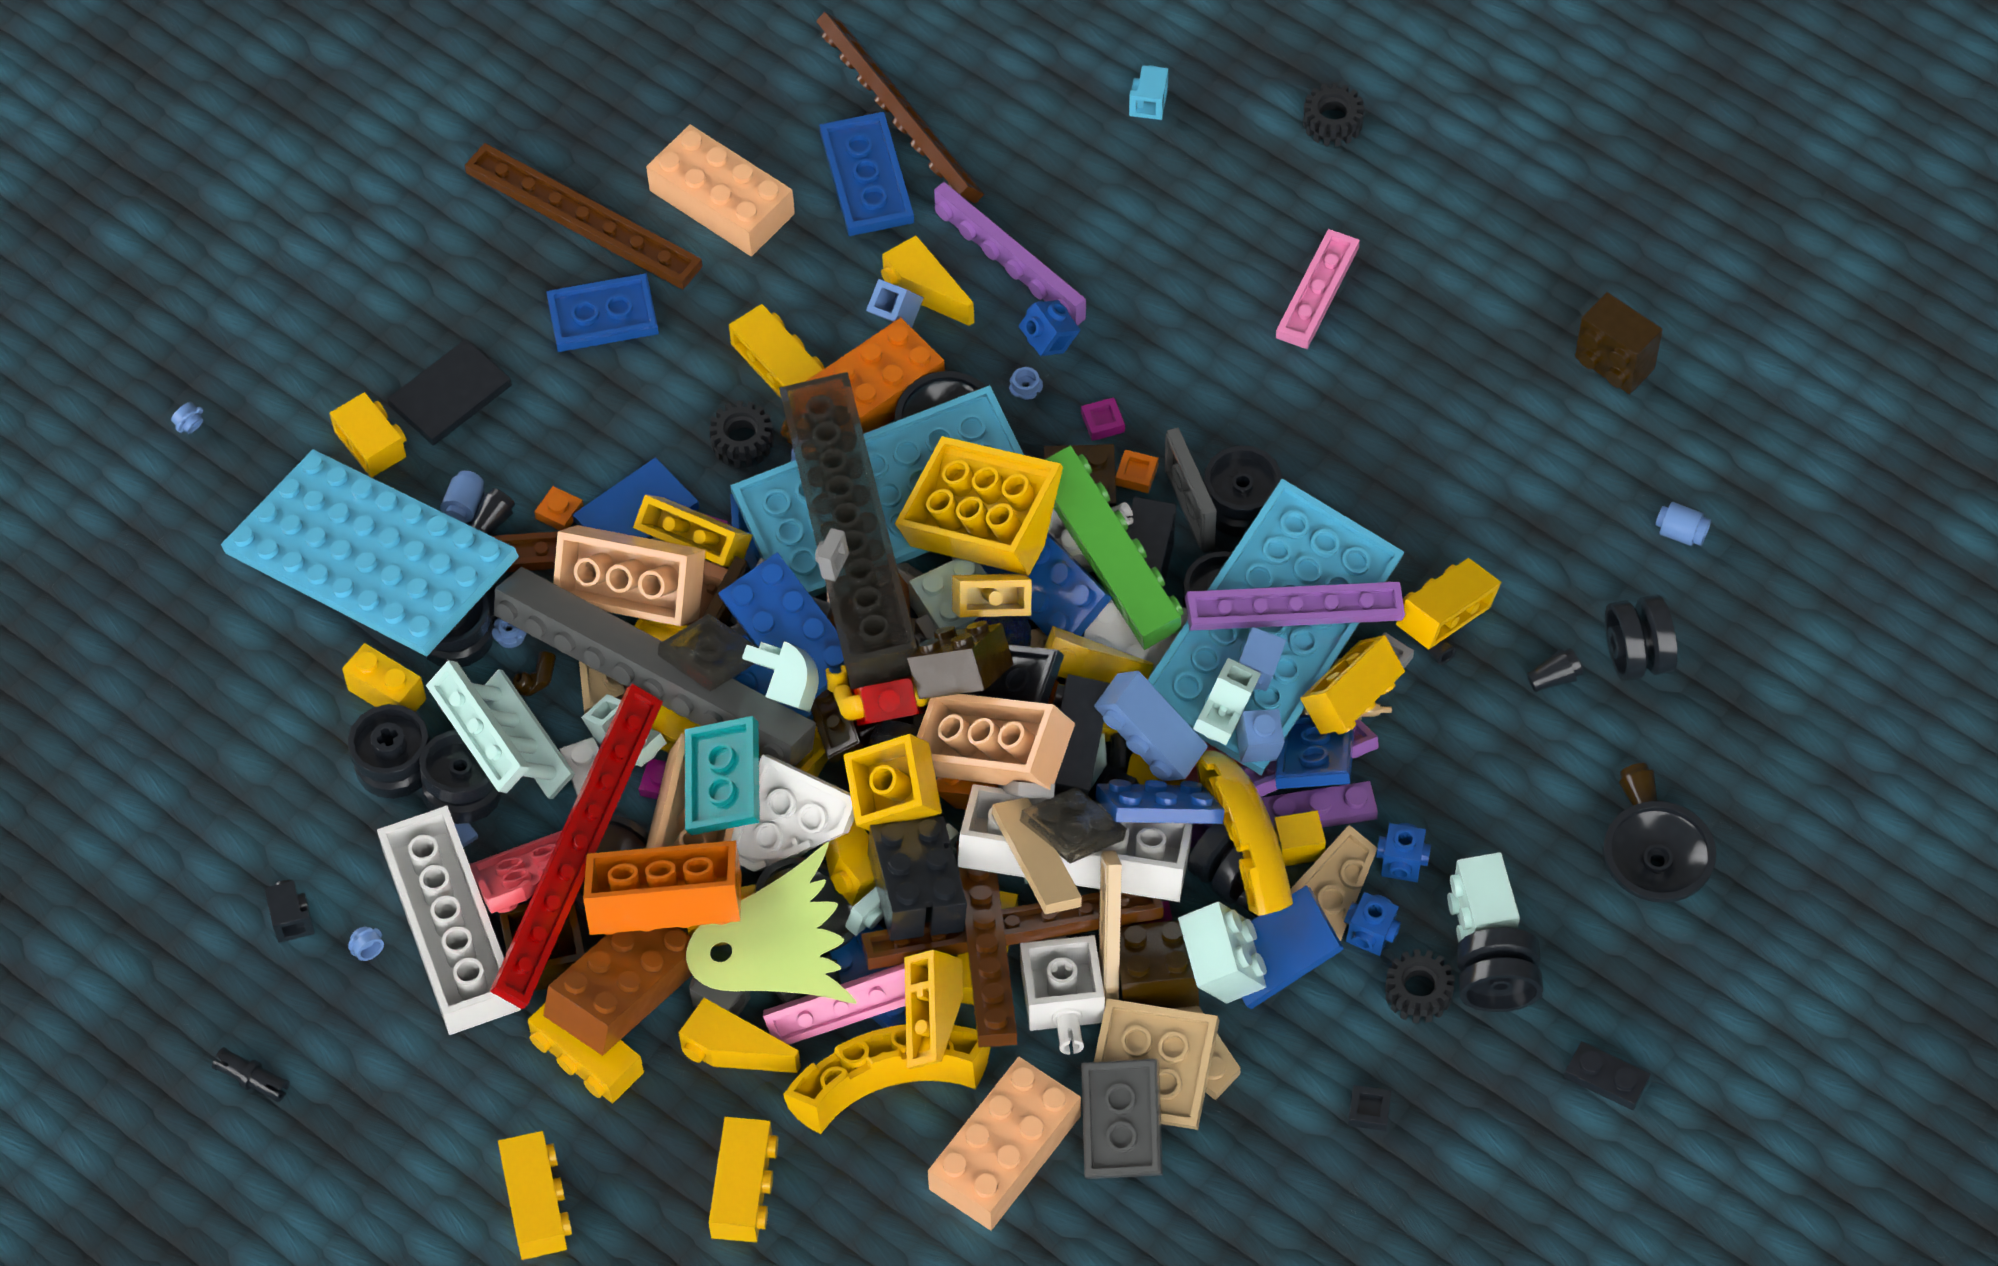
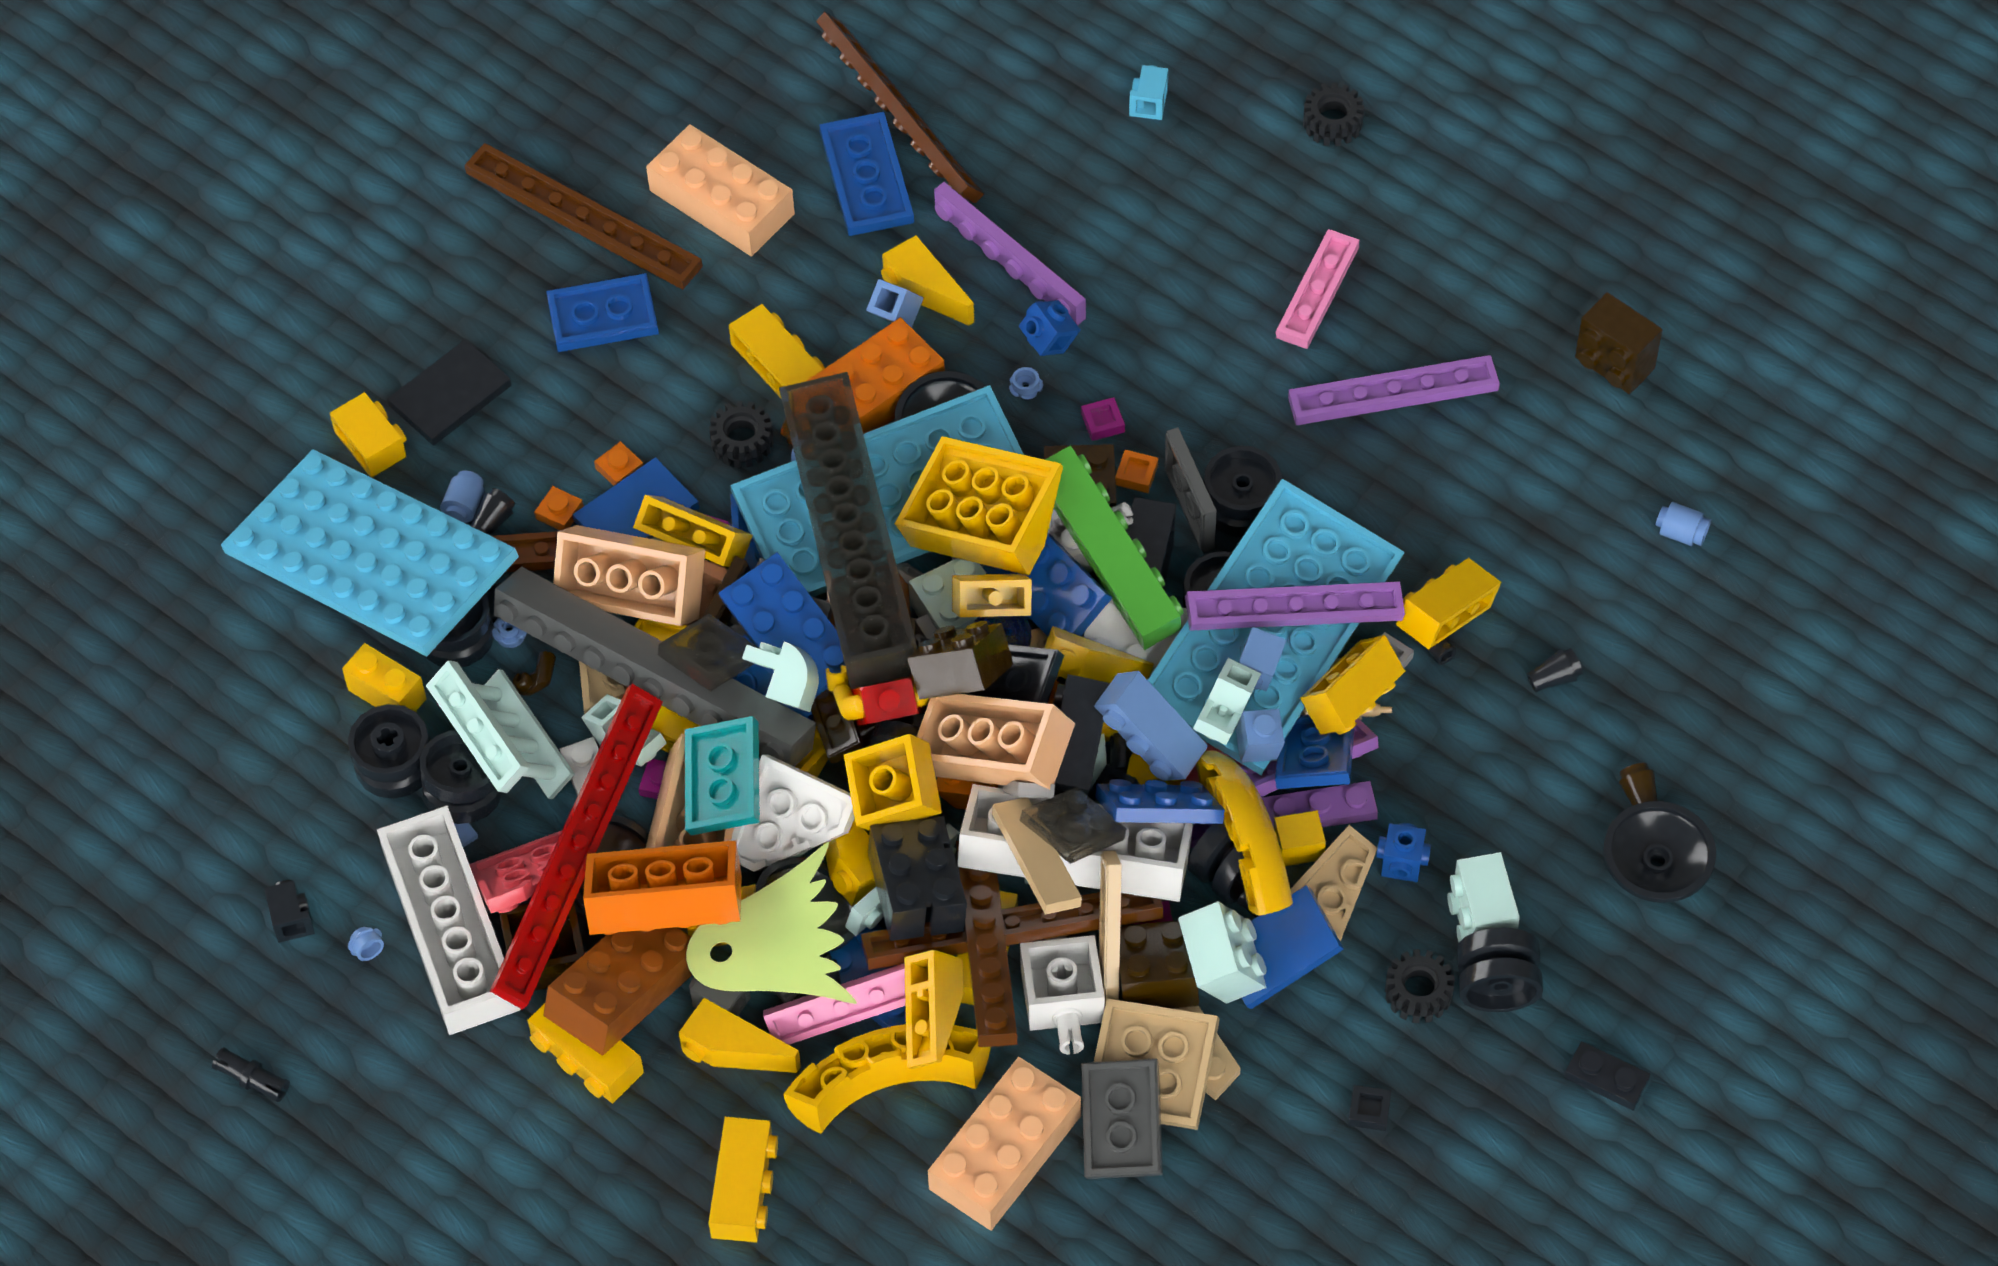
medium blue plate [171,402,203,434] -> none
yellow brick [498,1131,572,1260] -> none
light grey plate [815,528,849,581] -> none
blue brick [1344,892,1401,956] -> none
black wheel [1605,594,1677,681] -> none
none -> orange plate [594,441,644,486]
none -> medium lavender plate [1288,355,1499,425]

